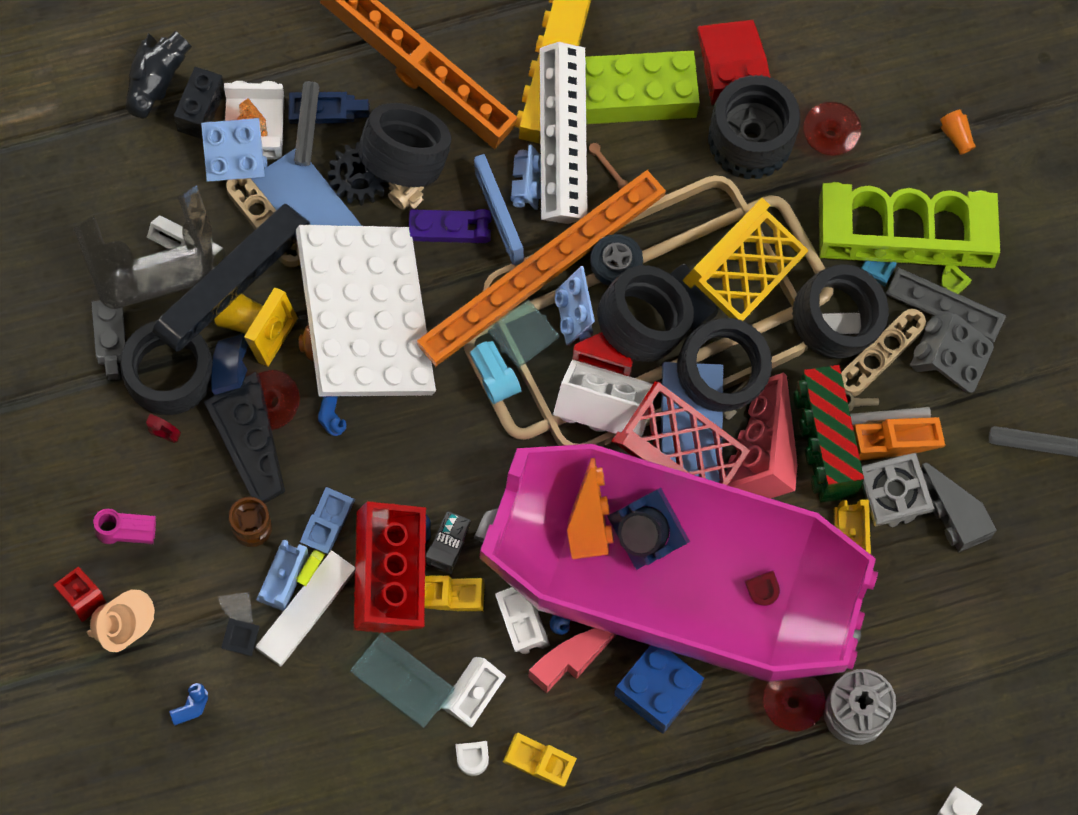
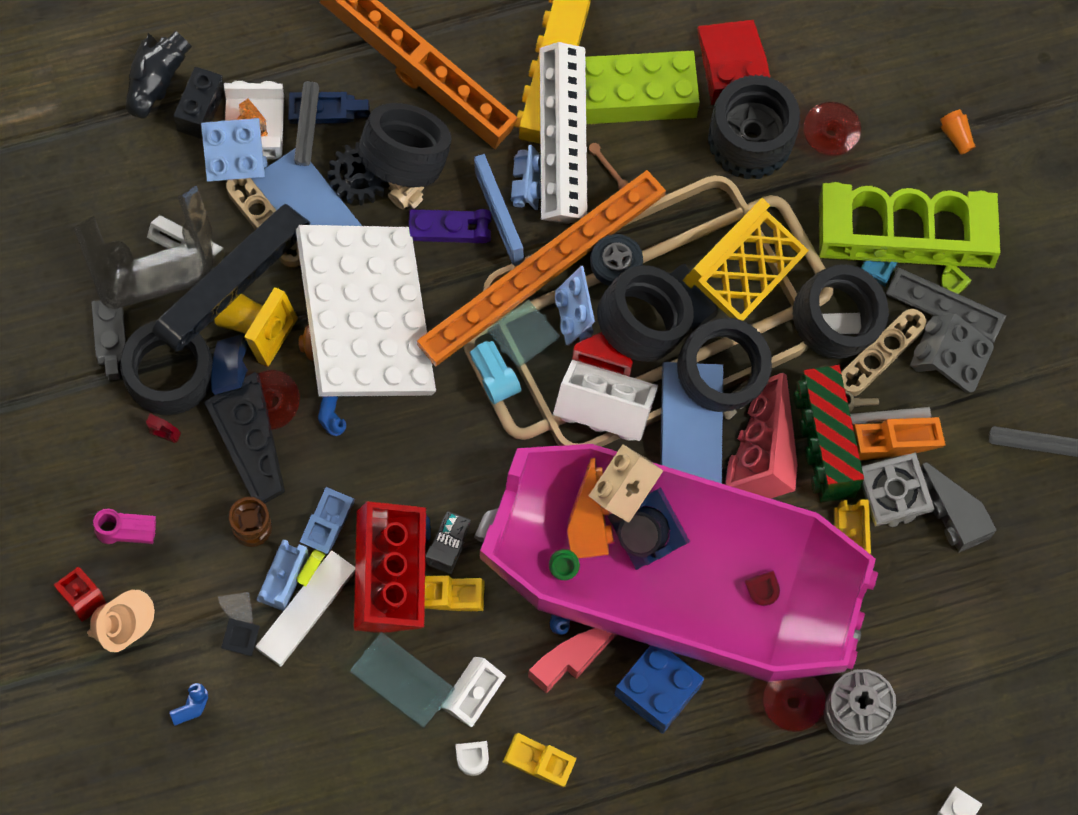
white hinge [495,587,550,654] -> none
fence [611,381,750,485] -> none
none -> green plate [549,549,580,580]
none -> tan brick [589,444,663,522]

